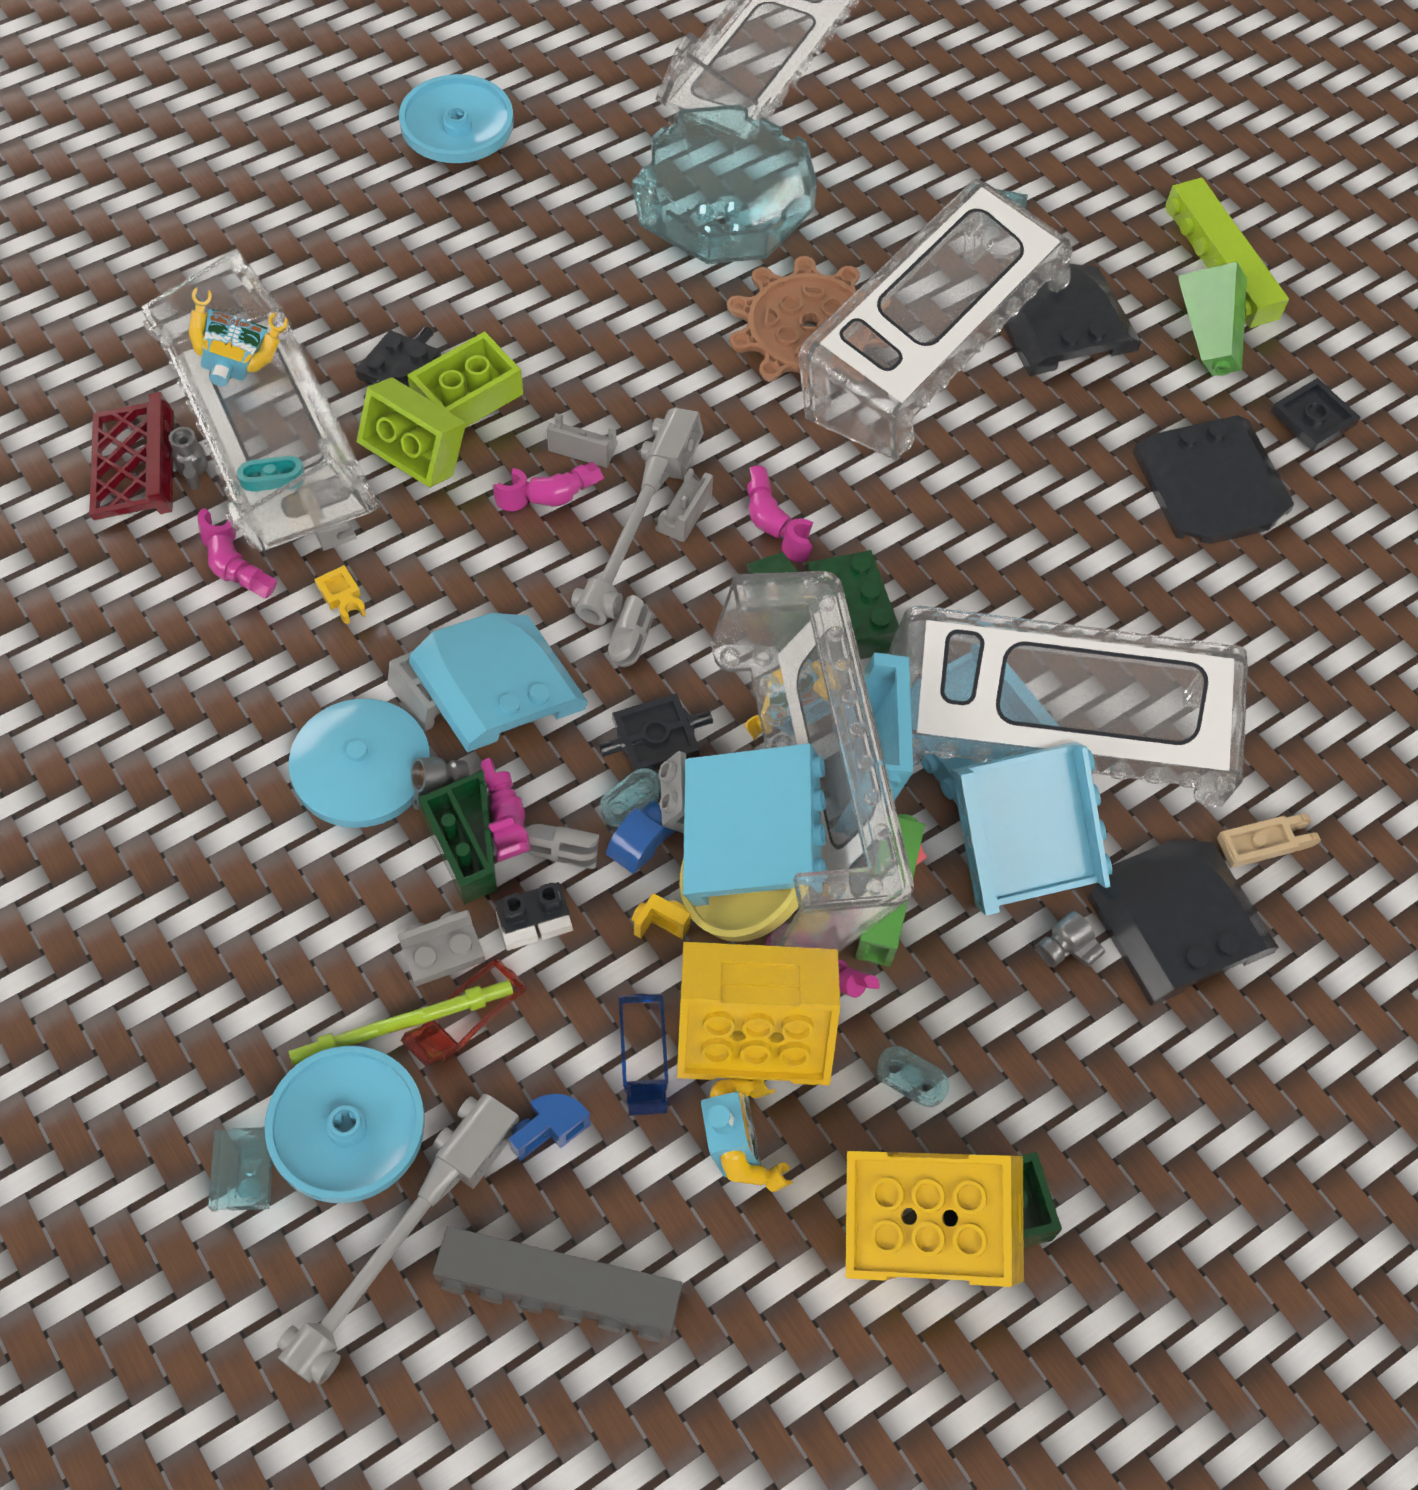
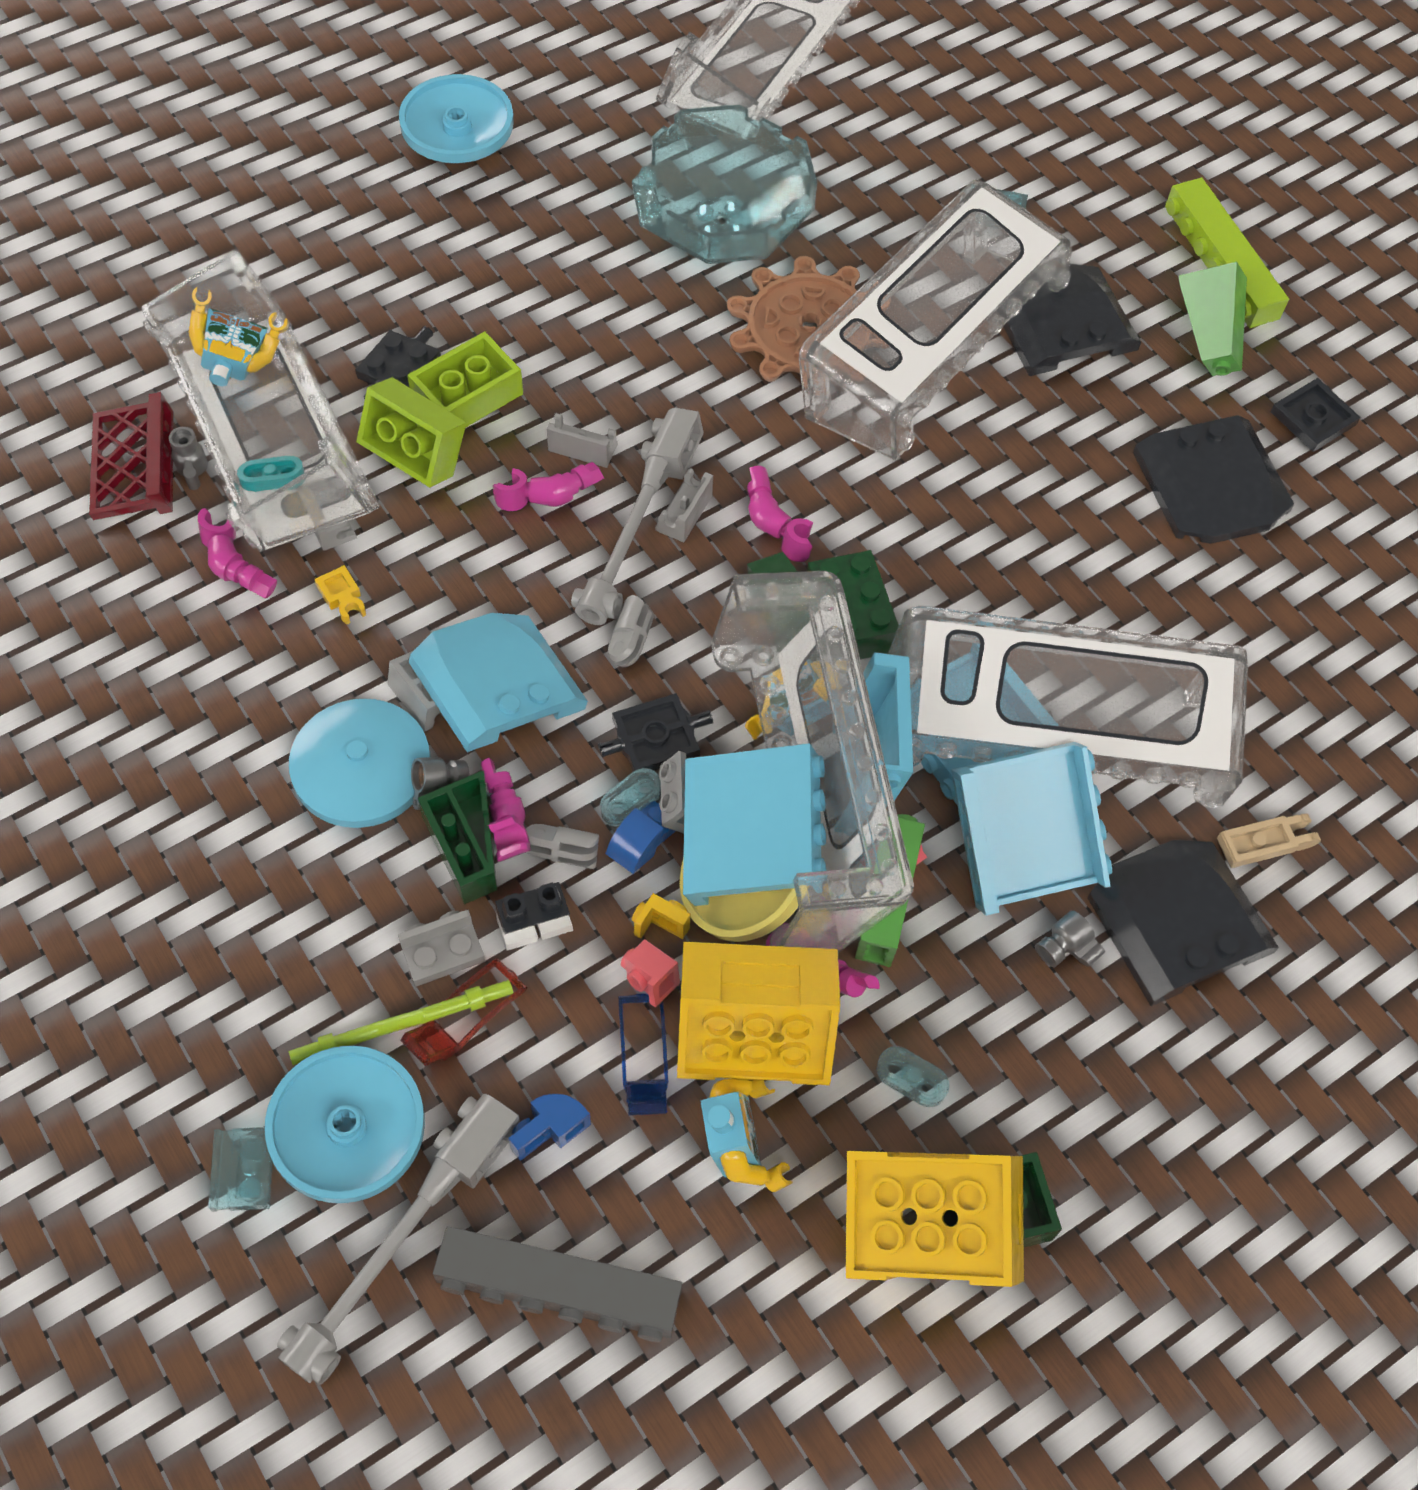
none -> coral brick [621,939,680,1008]

